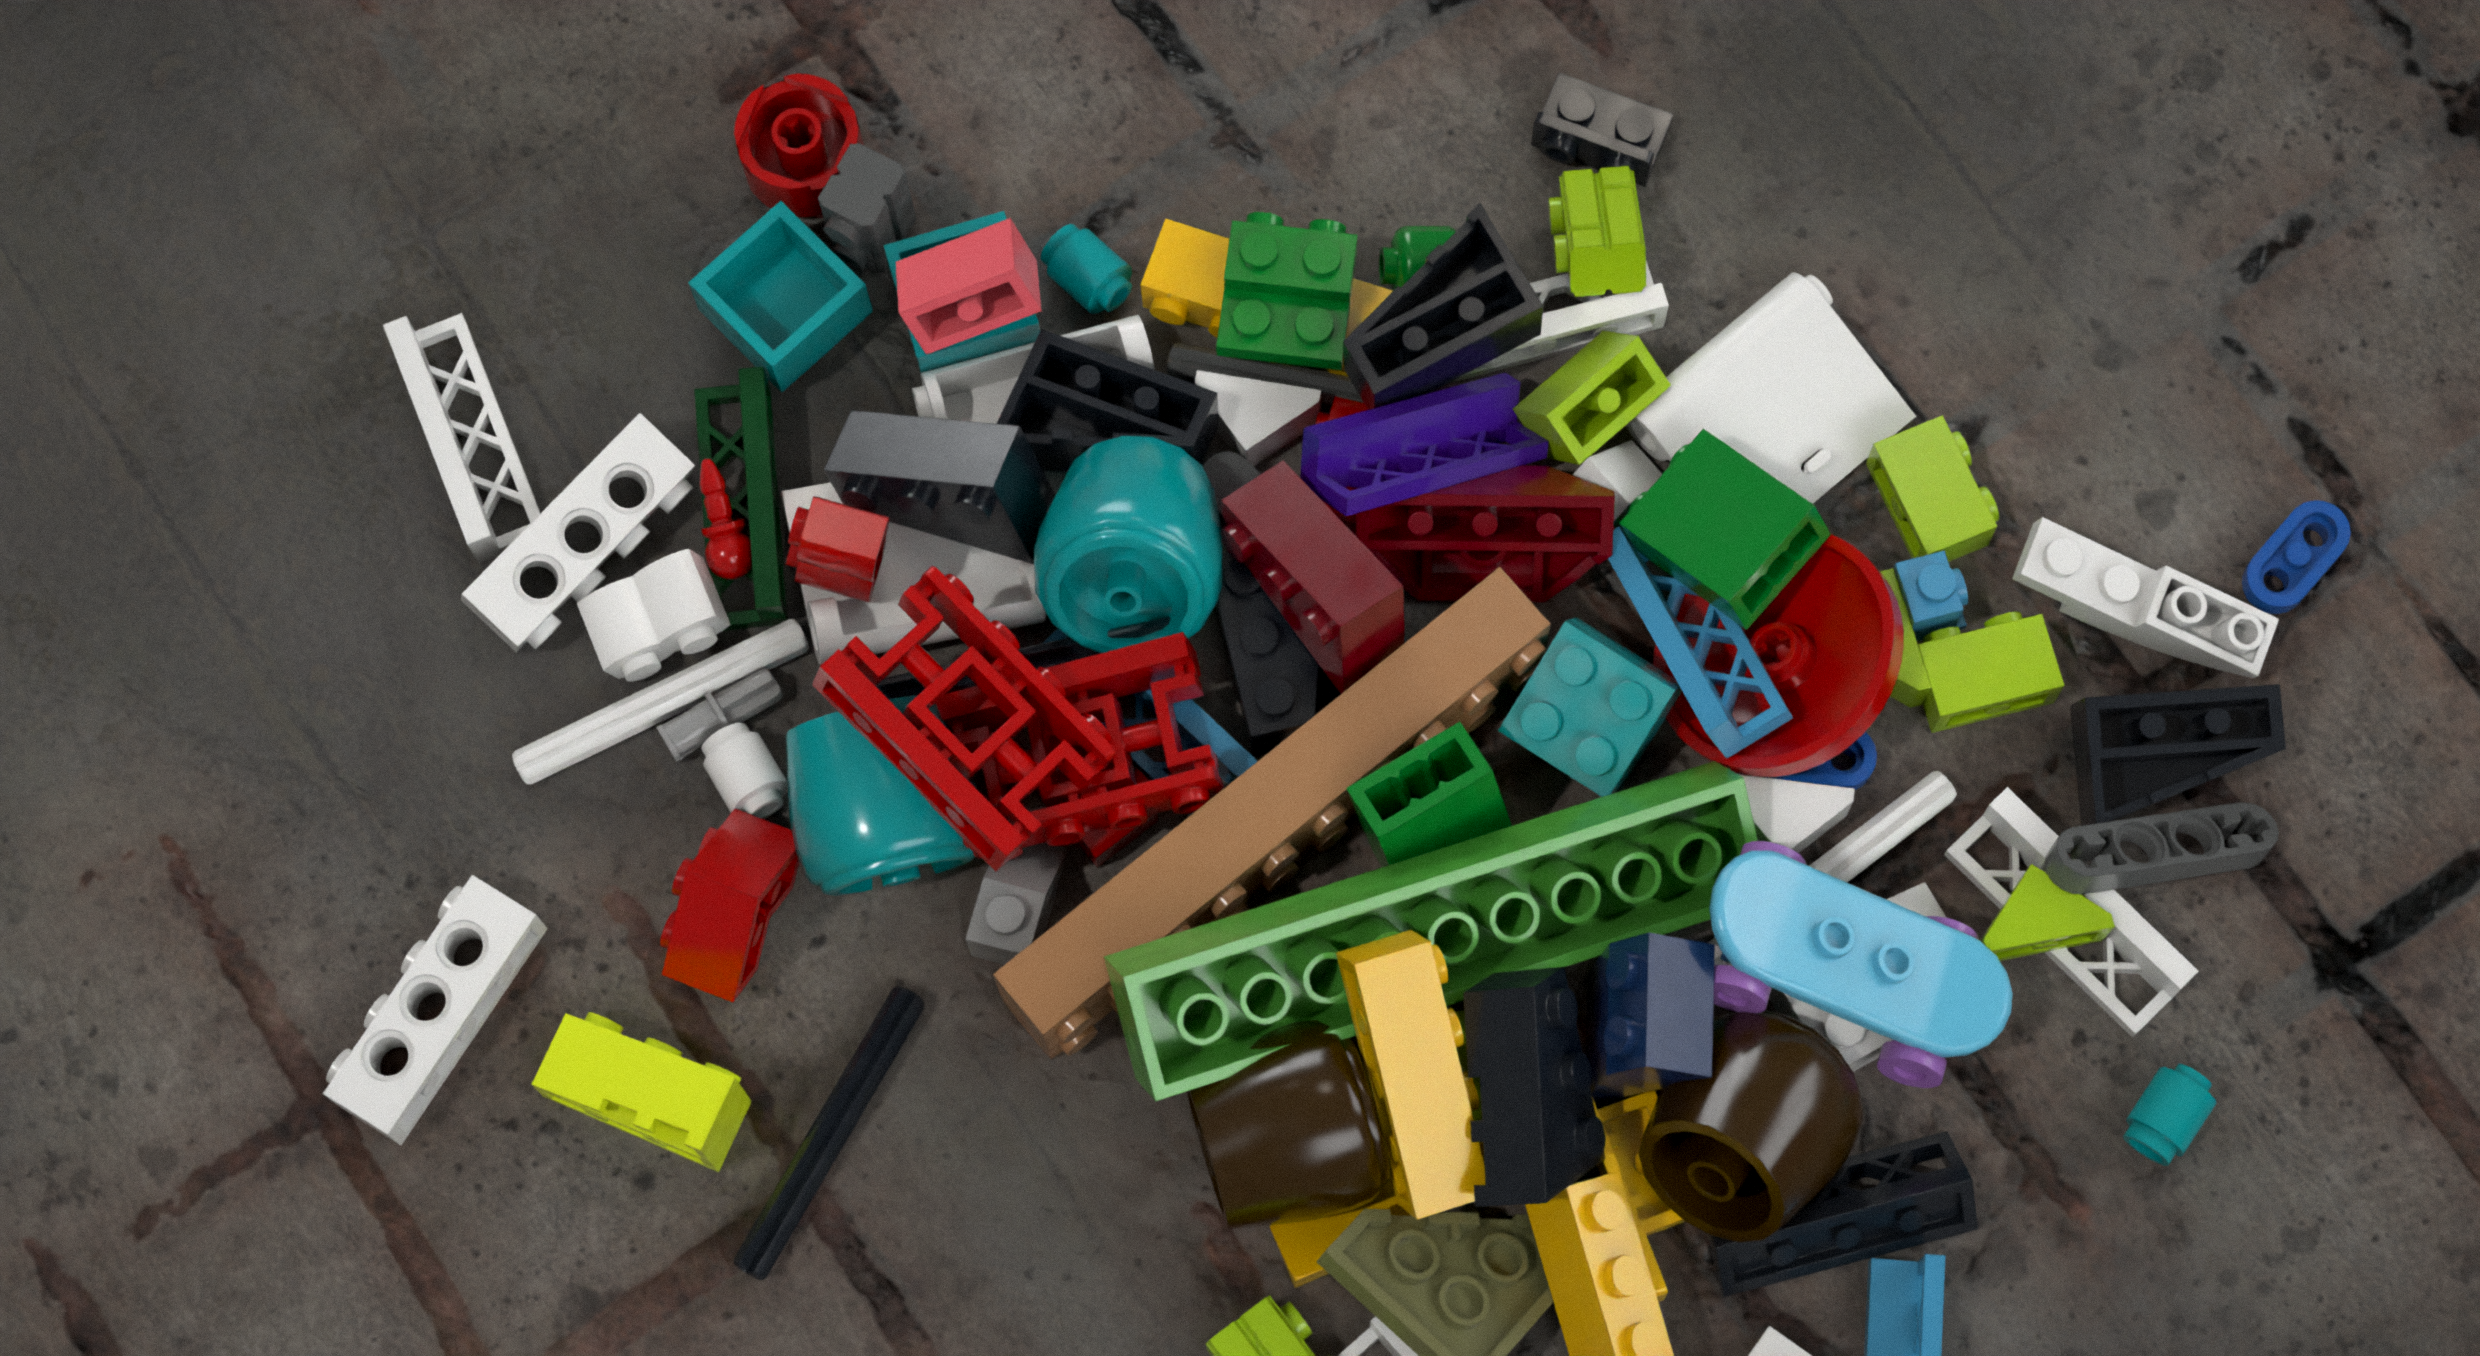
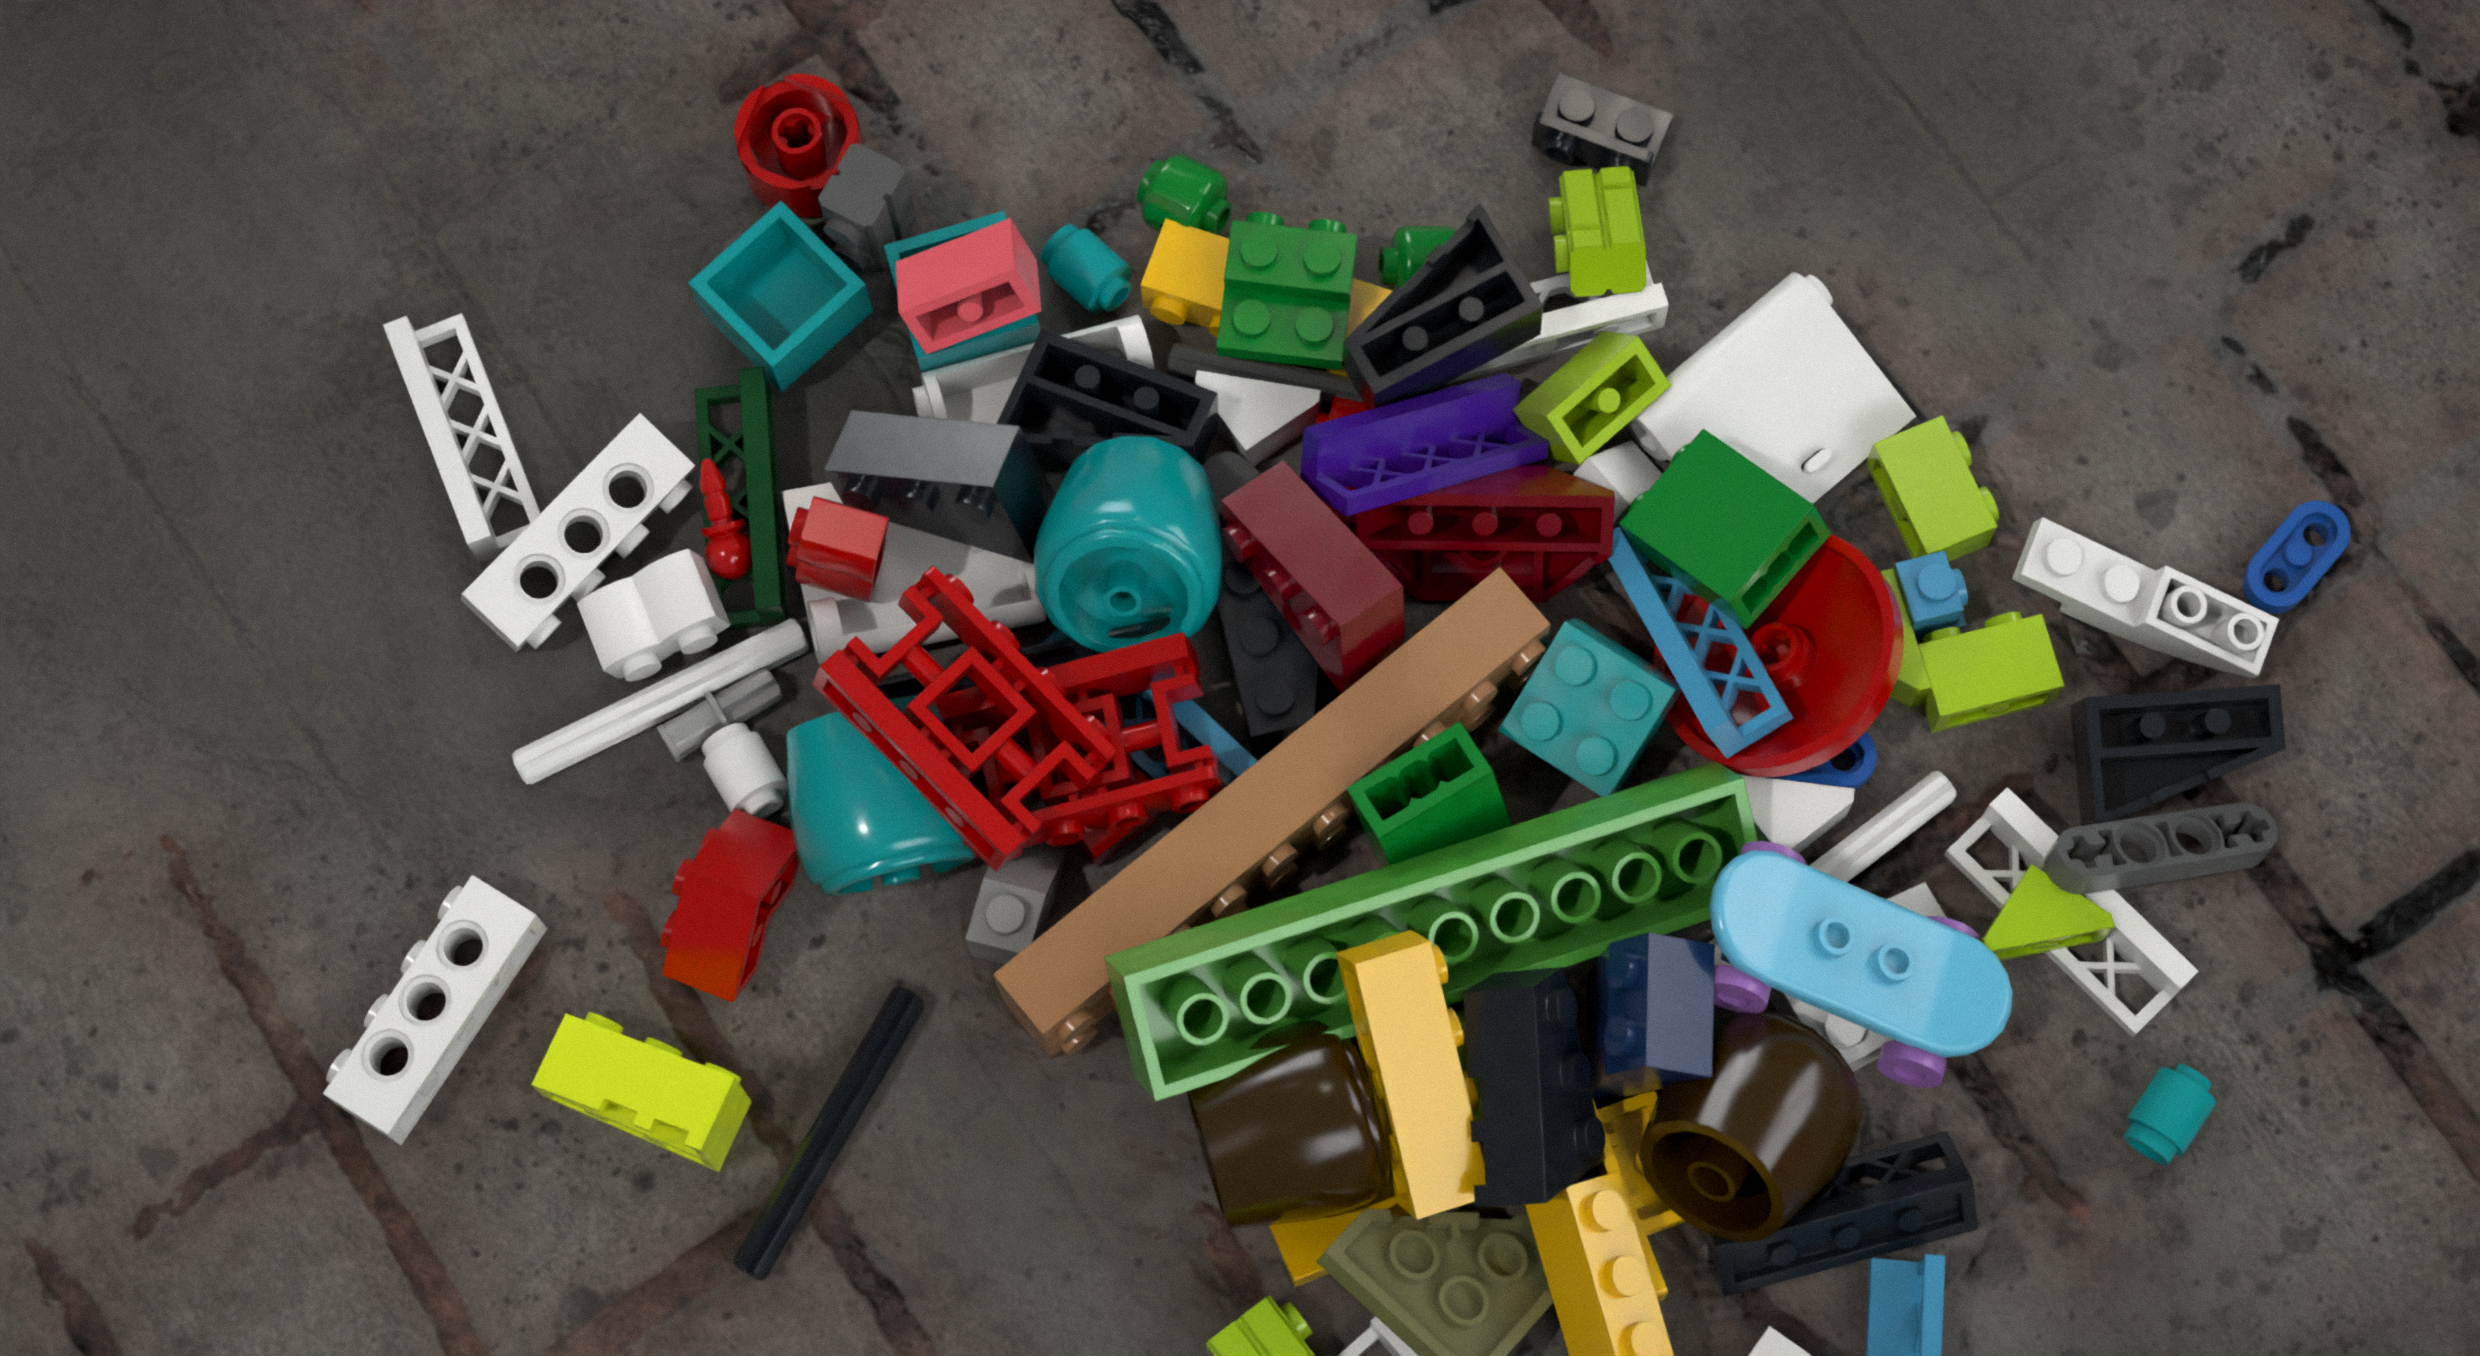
none -> green head [1136,154,1233,235]

